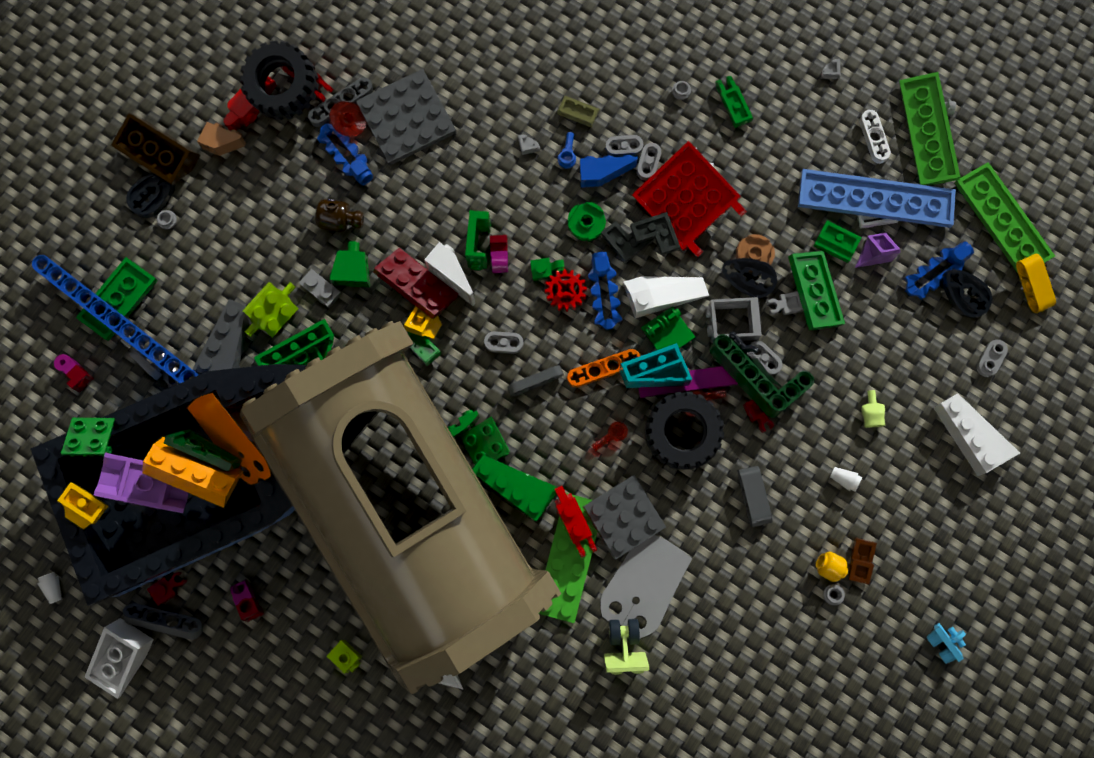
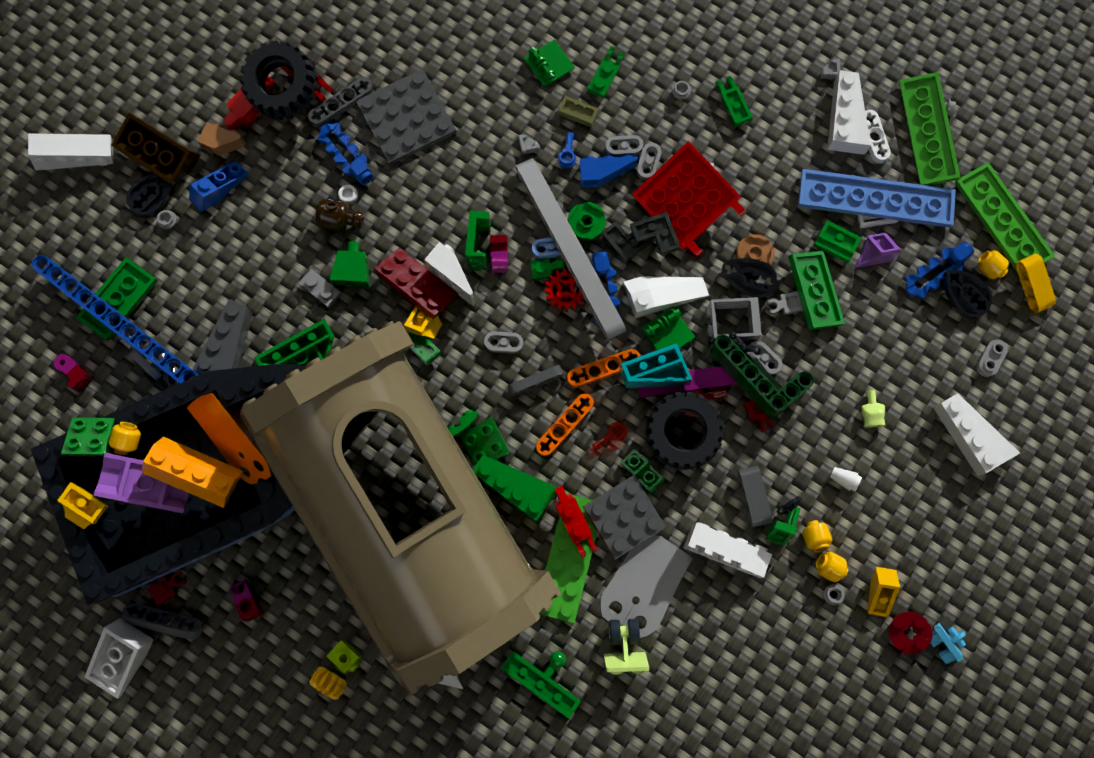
white cone [37,572,62,604] -> none
dark green wing [163,429,242,471] -> none
lime plate [243,282,299,338] -> none
clear red dish [329,101,367,137] -> none
reddish brown slope [848,537,877,584] -> none
none -> white wedge [28,133,113,171]
none -> yellow head [108,422,141,455]
none -> blue slope [189,161,248,212]
none -> yellow gear [309,667,347,699]
none -> white tile [338,185,358,205]
none -> green plate [501,651,581,719]
none -> light grey beam [515,158,626,340]
none -> green hinge [524,39,575,87]
none -> medium blue plate [532,237,562,259]
none -> orange beam [536,394,594,457]
none -> green hinge [587,46,625,99]
none -> green slope [620,449,664,494]
none -> white wedge [684,522,772,578]
none -> green piece [765,496,802,546]
none -> yellow head [802,520,832,553]
none -> white wedge [827,70,871,155]
none -> yellow slope [867,567,900,617]
none -> dark red plate [889,612,932,655]
none -> yellow head [978,251,1009,279]

